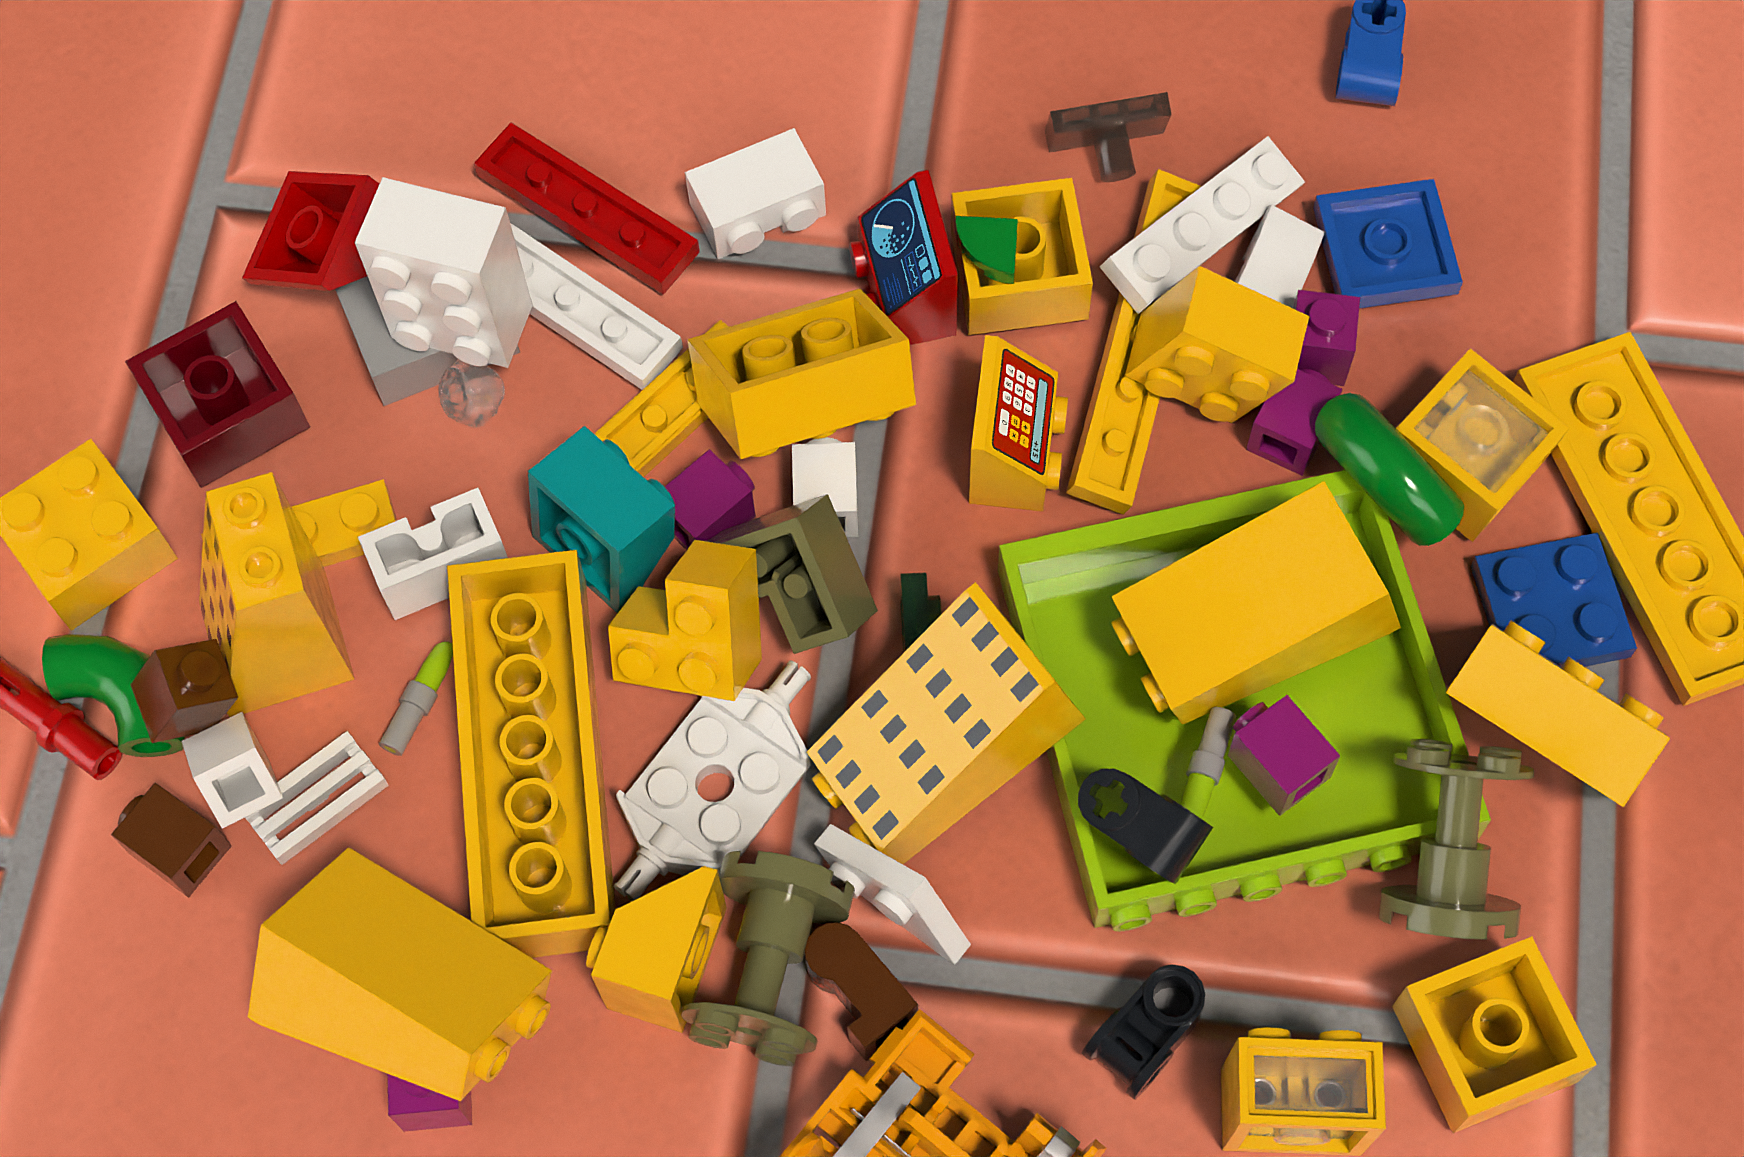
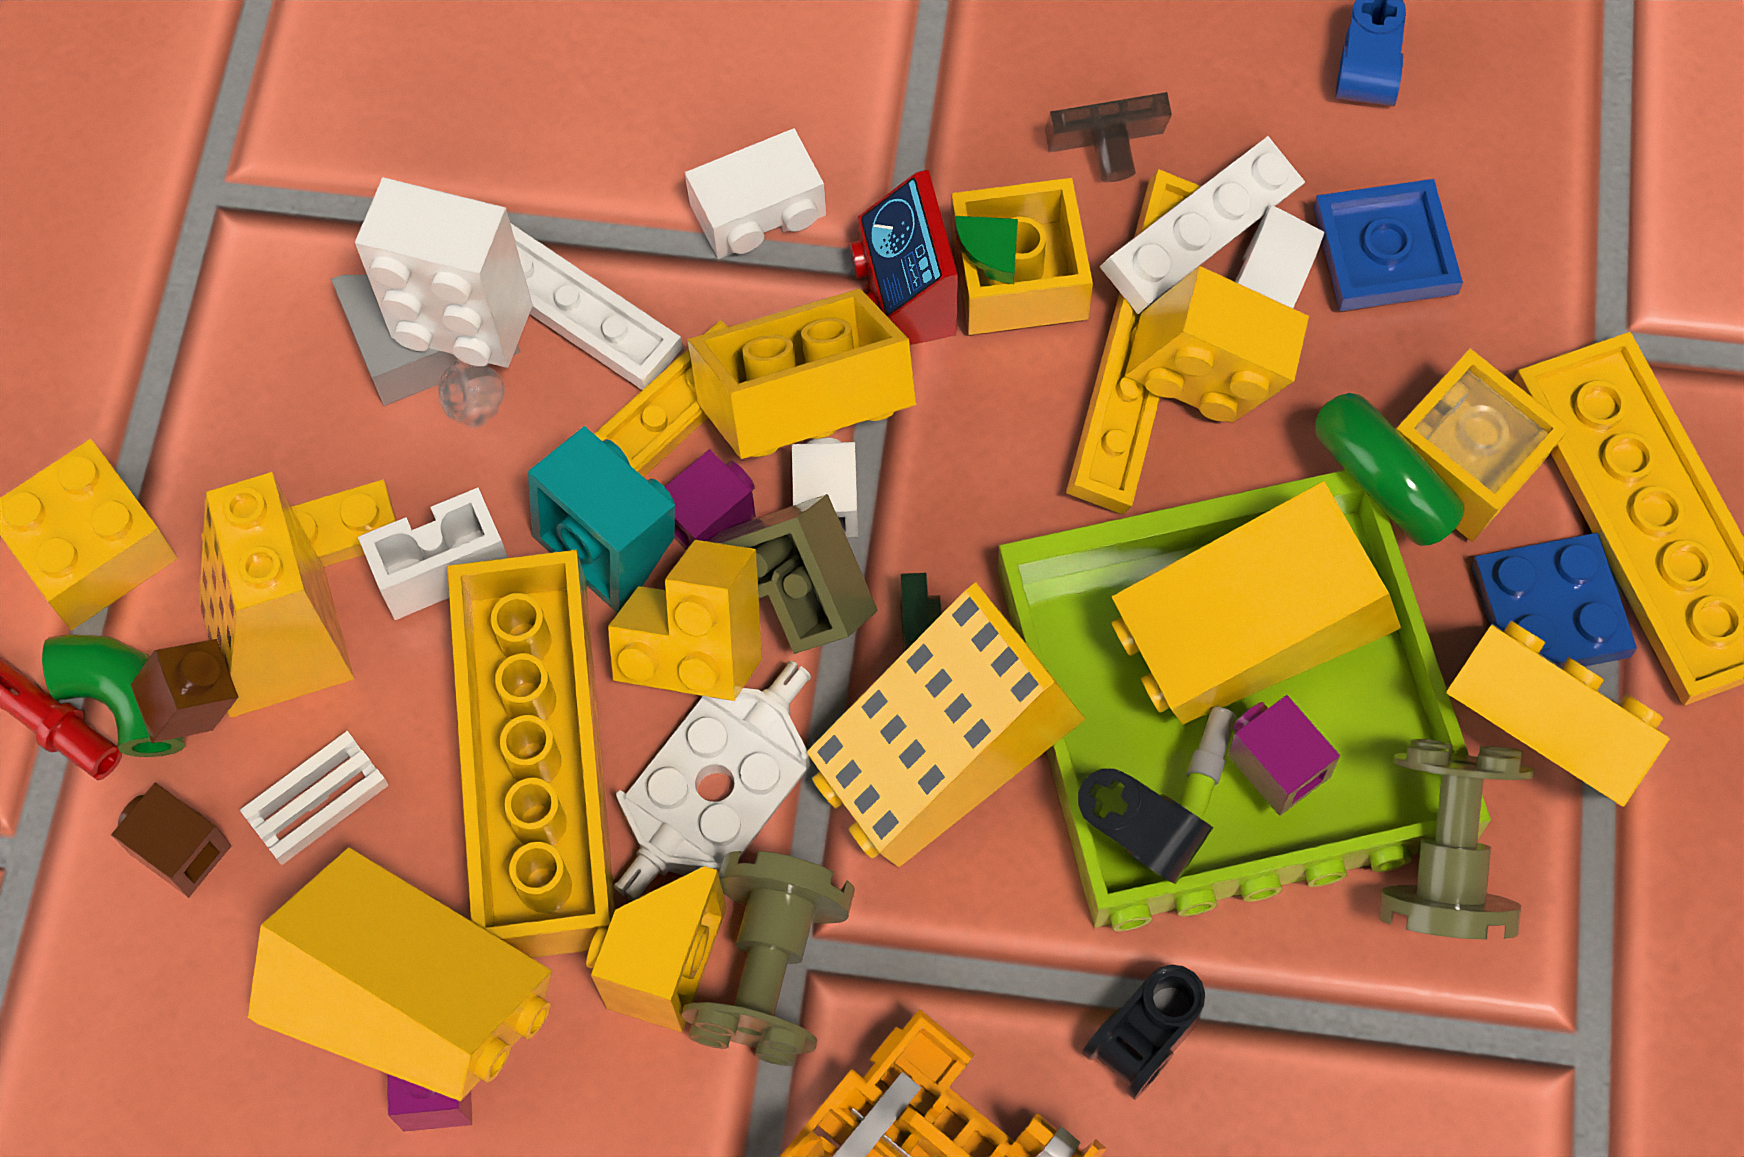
dark red brick [125,301,310,488] -> none
white brick [182,712,283,829] -> none
red slope [242,171,380,291] -> none
light grey piece [379,642,453,756] -> none
red plate [474,122,700,295] -> none
reddish brown leg [805,922,918,1061] -> none
white wing [814,824,971,965] -> none
slope [969,335,1068,512] -> none
yellow piece [1221,1027,1386,1156] -> none
magenta brick [1246,368,1343,476] -> none
magenta brick [1293,290,1360,386] -> none
yellow brick [1392,936,1597,1133] -> none

